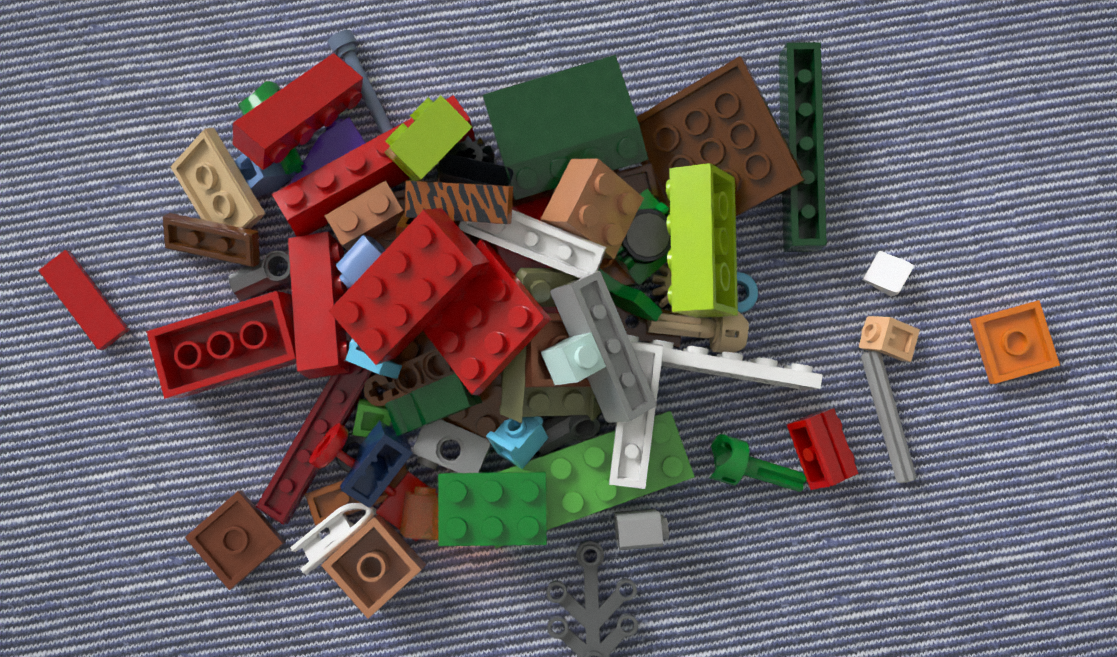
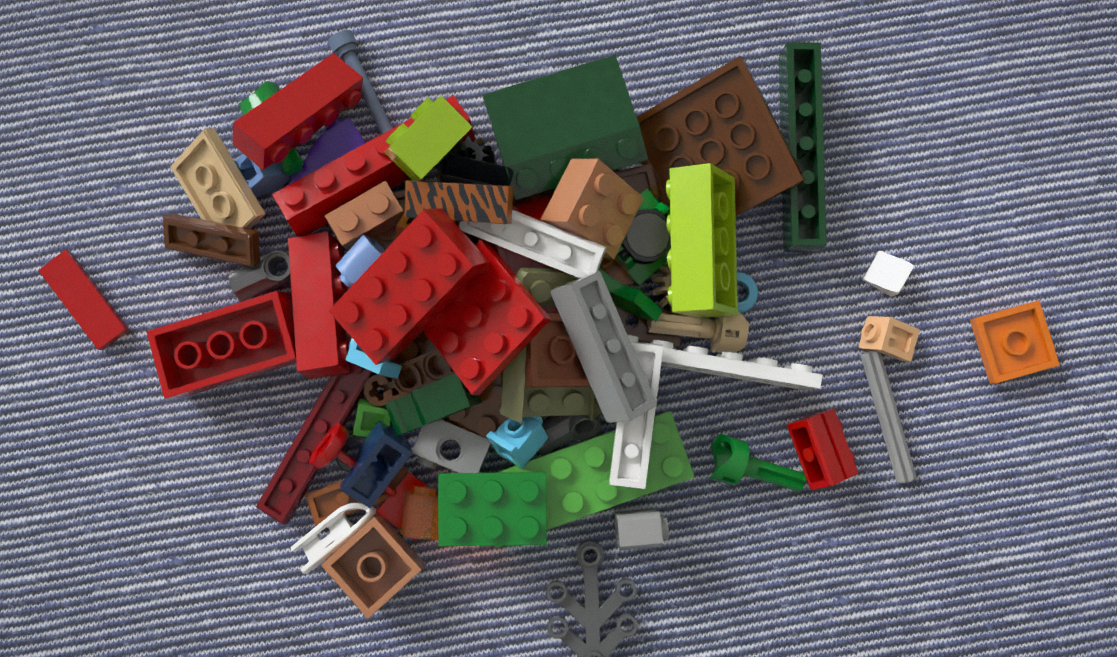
copper plate [185,490,286,590] -> none
light aqua brick [541,332,606,385] -> none

